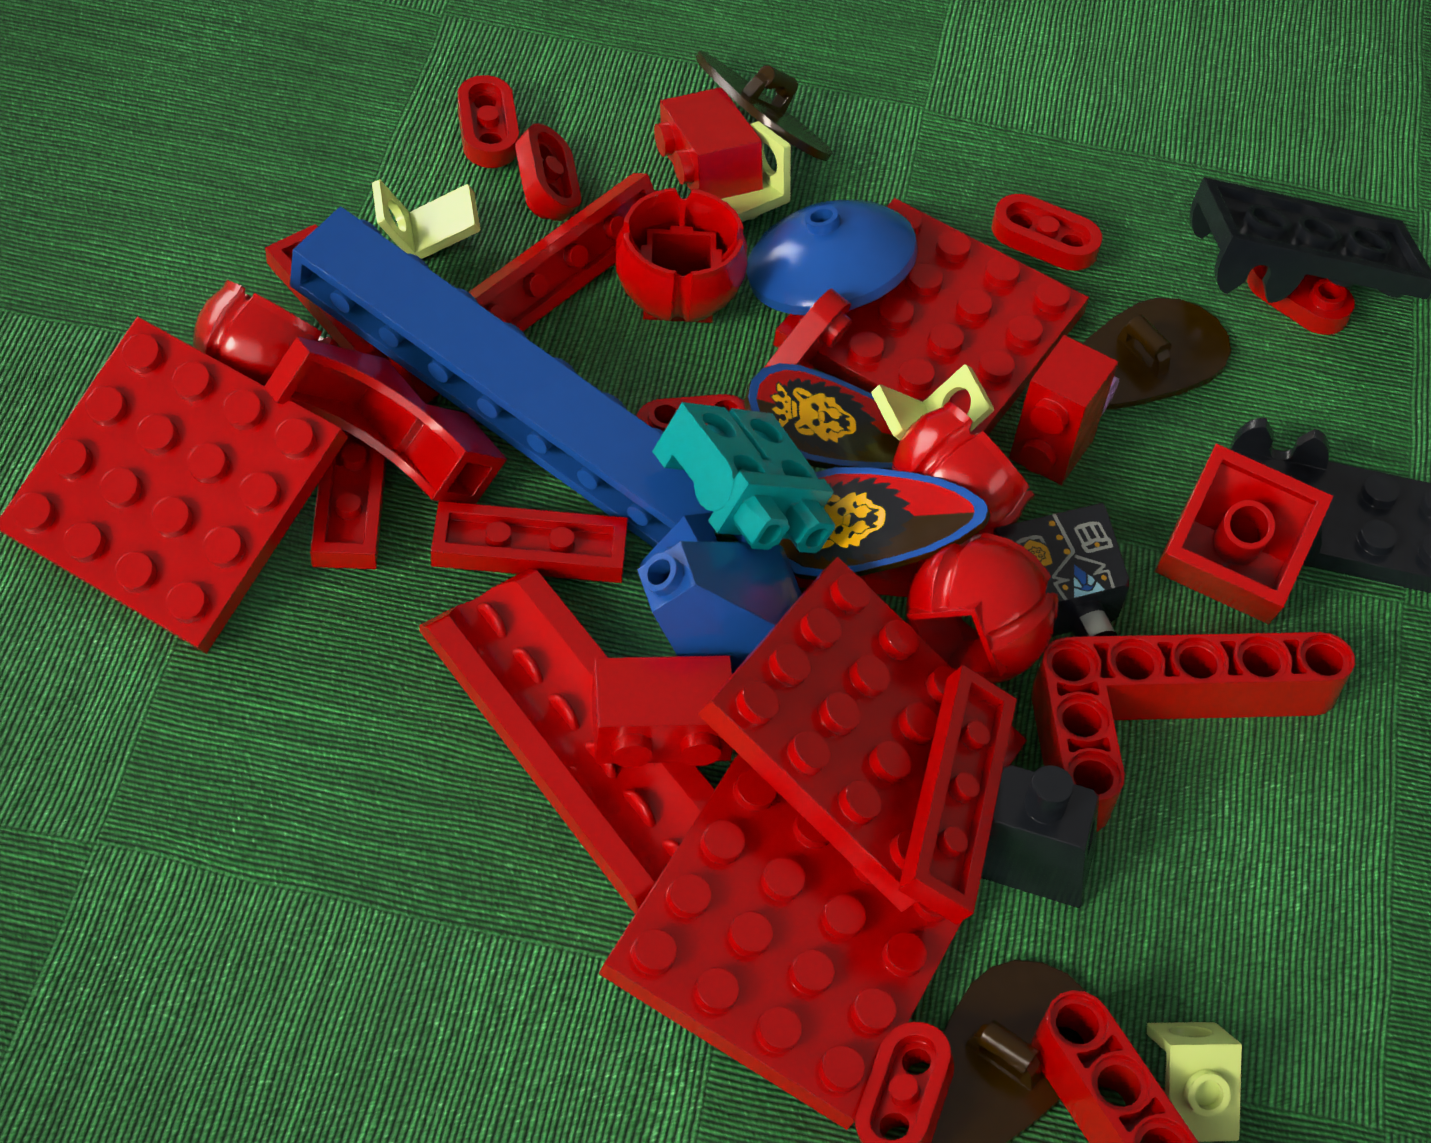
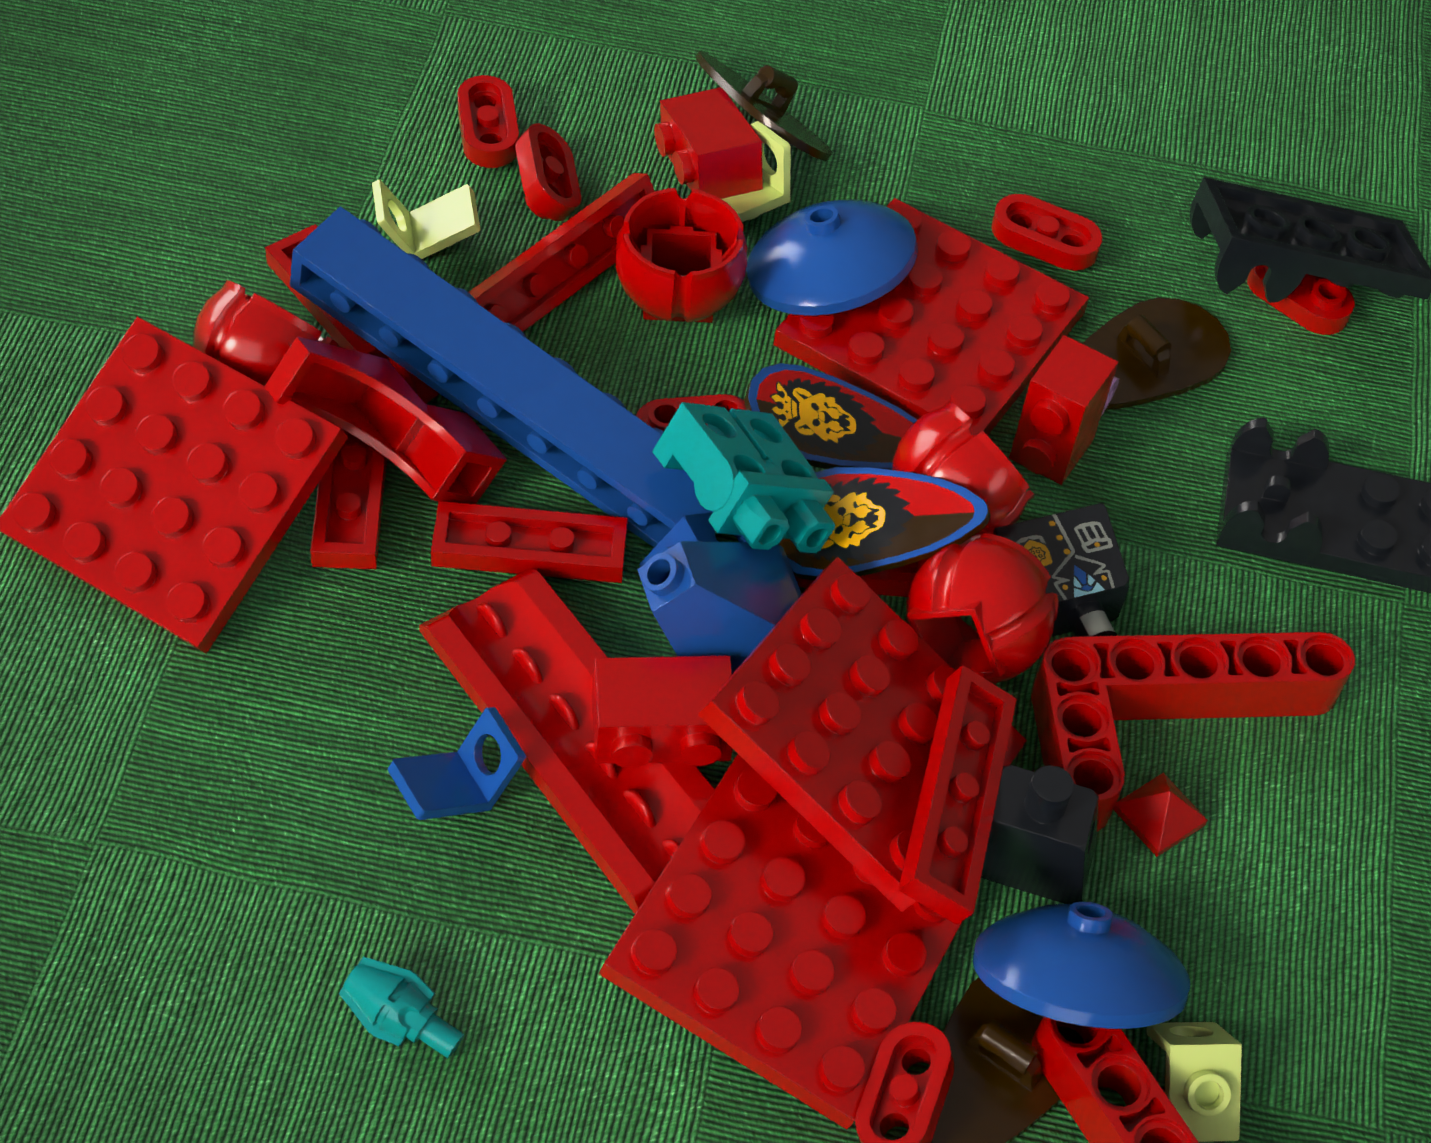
red plate [764,288,853,370] -> none
yellowish green bracket [871,364,994,441] -> none
red slope [1154,443,1334,625] -> none
none -> teal piece [338,956,464,1059]
none -> blue bracket [387,707,526,820]
none -> blue dish [973,902,1190,1029]
none -> red slope [1113,772,1208,857]

